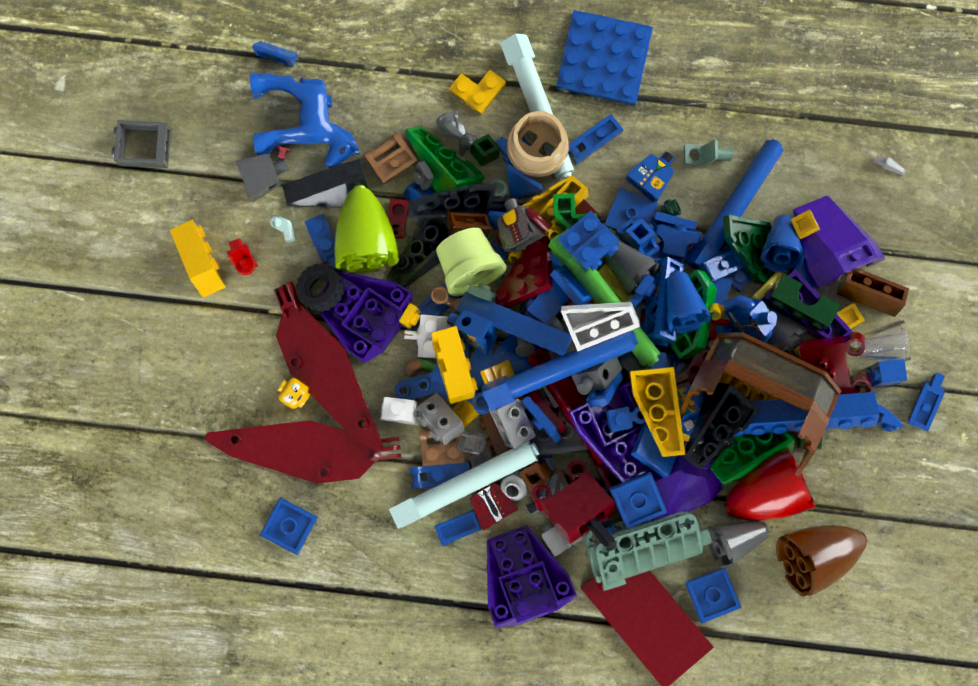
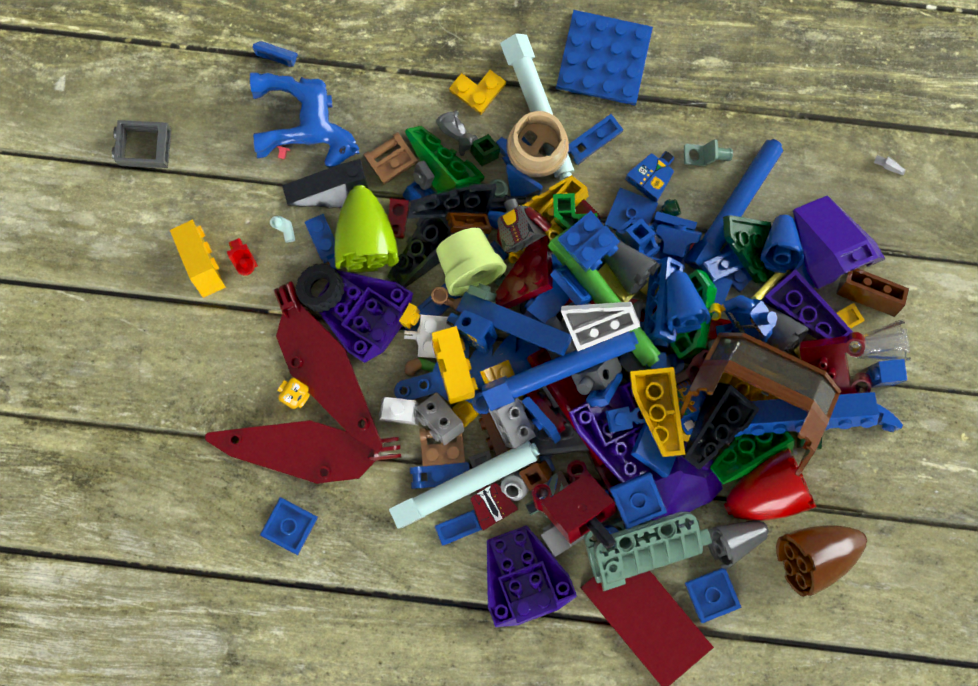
dark grey torso [235,154,289,202] -> none
clear slope [457,431,487,456] -> none
light grey piece [515,337,535,356] -> none
blue plate [629,274,656,312] -> none
dark green arch [768,274,841,331] -> none
yellow plate [790,209,820,239] -> none
blue hinge [906,372,945,432] -> none

